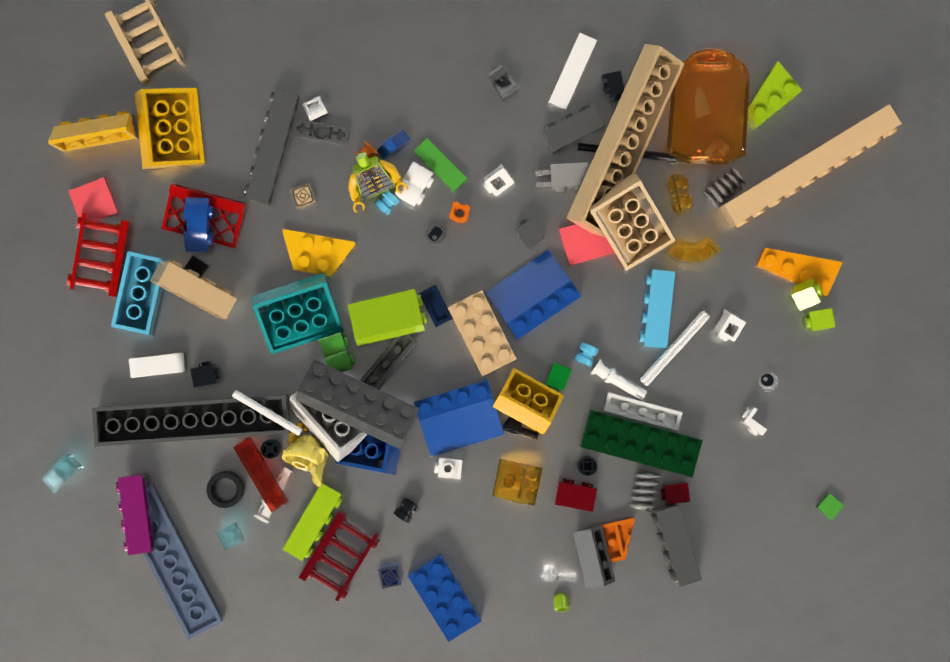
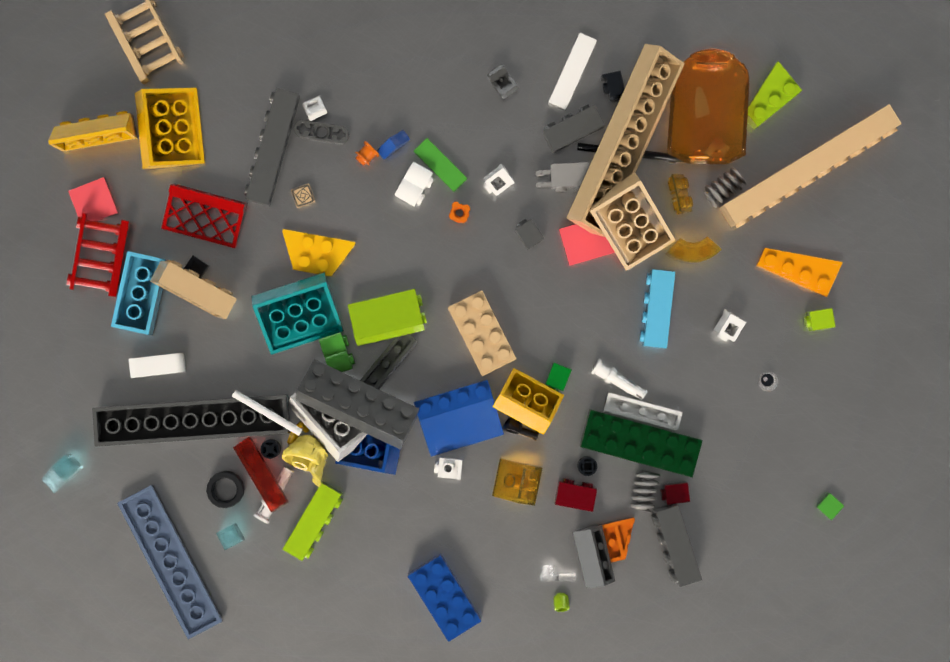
magenta brick [116,474,155,555] -> none
blue brick [183,197,214,252] -> none
black brick [190,361,221,388] -> none
dark red fence [298,510,380,601] -> none
torso [348,152,409,213] -> none
medium azure wheel [373,190,400,215] -> none
tile [378,565,401,589] -> none
black wheel [393,497,420,524] -> none
dark blue tile [419,285,453,327] -> none
tile [426,224,445,244] -> none
blue slope [485,250,581,340] -> none
medium azure wheel [574,342,599,367] -> none
white axle [640,311,710,386] -> none
white bracket [741,406,767,436] -> none
brick [791,278,823,311] -> none

